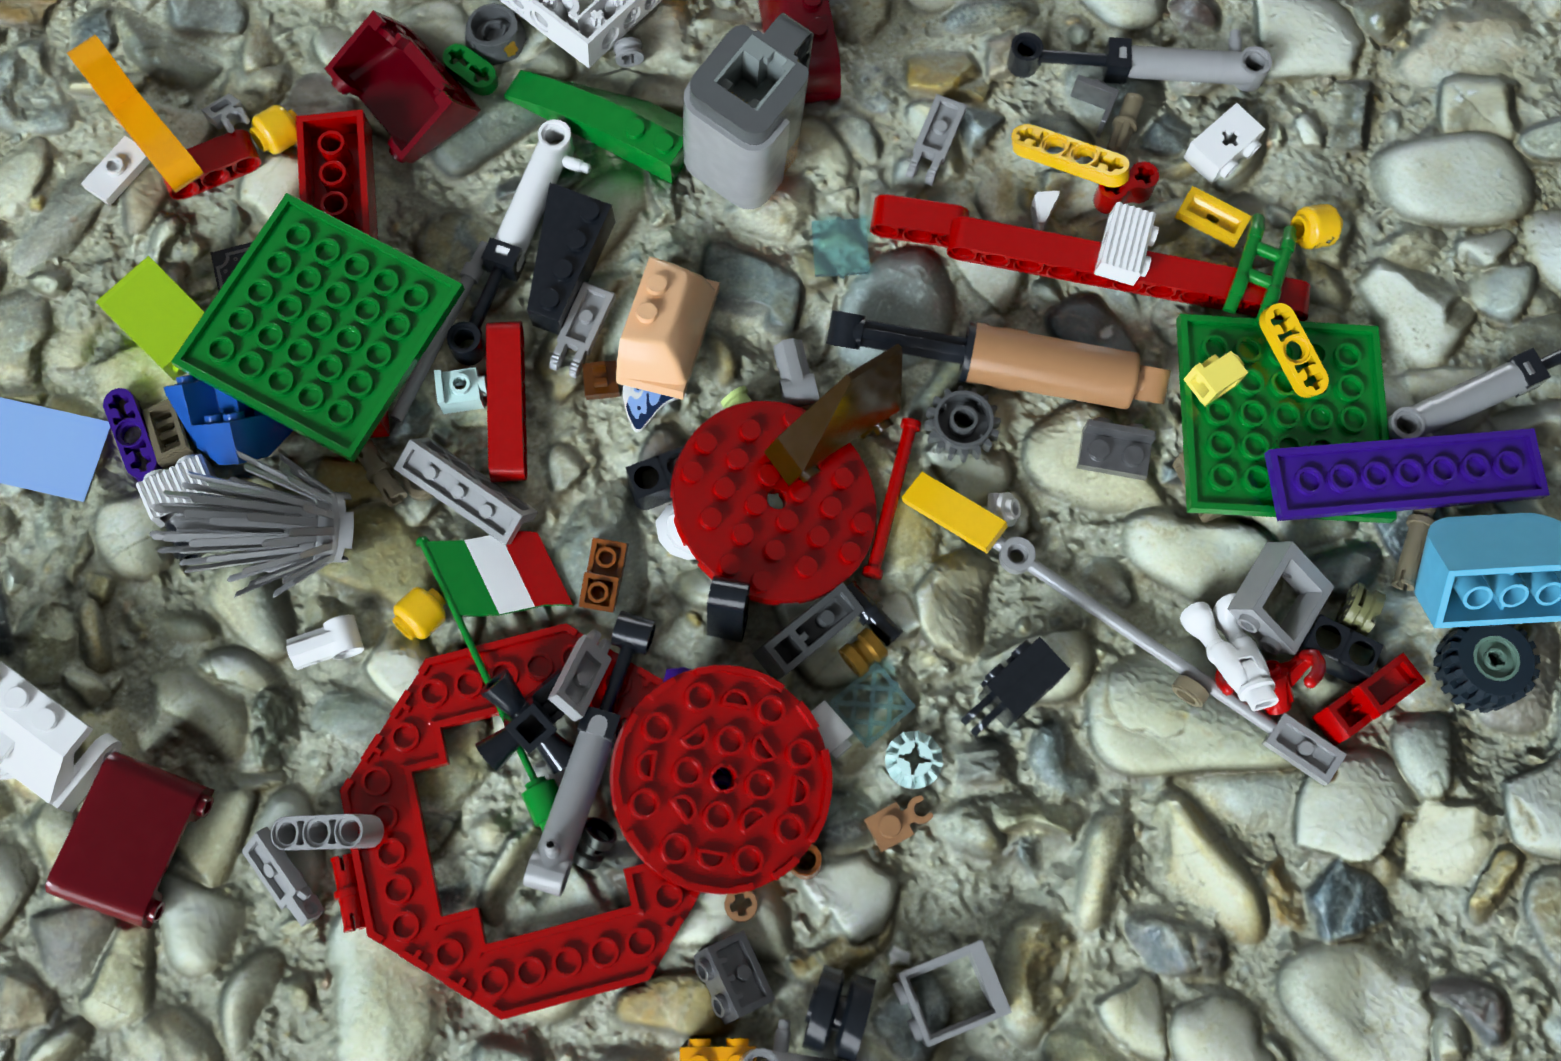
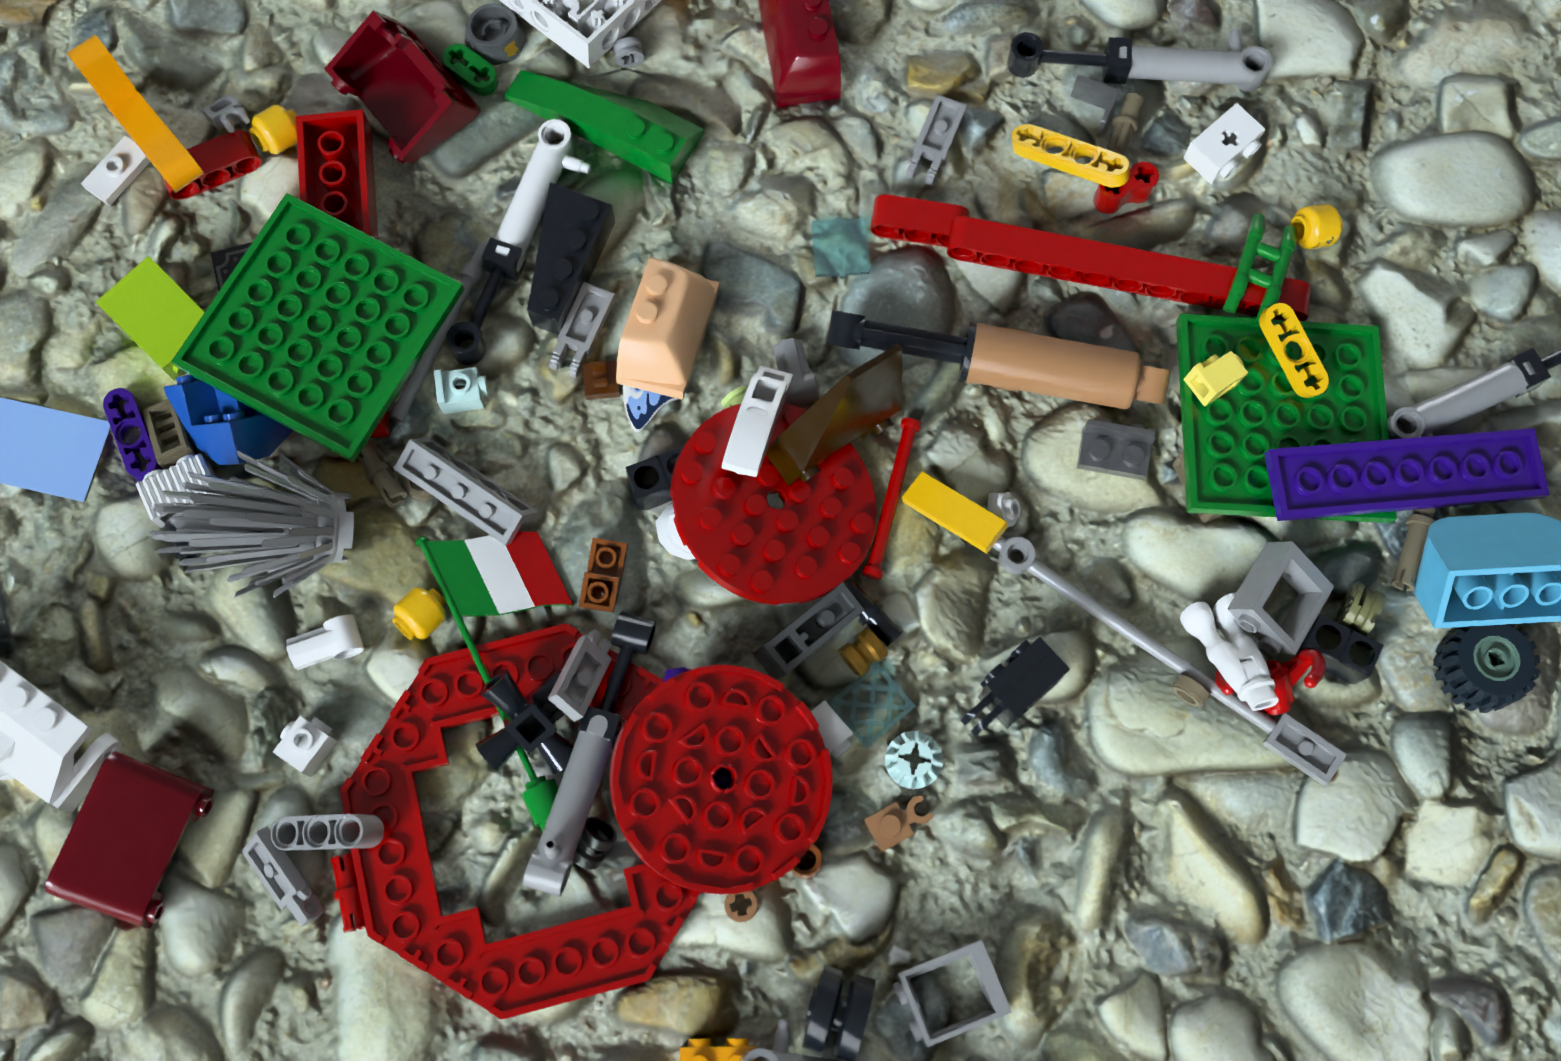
red beam [486,321,528,483] -> none
piece [683,13,813,209] -> none
flat silver bracket [694,930,776,1025] -> none
black beam [707,575,750,643] -> none
dark grey gear [924,386,1001,463] -> none
white slope [1030,191,1060,231] -> none
white brick [1094,202,1159,286] -> none
yellow piece [1174,186,1252,248] -> none
red slope [1312,653,1426,746] -> none
none -> white brick [273,716,338,777]
none -> white slope [721,366,793,477]

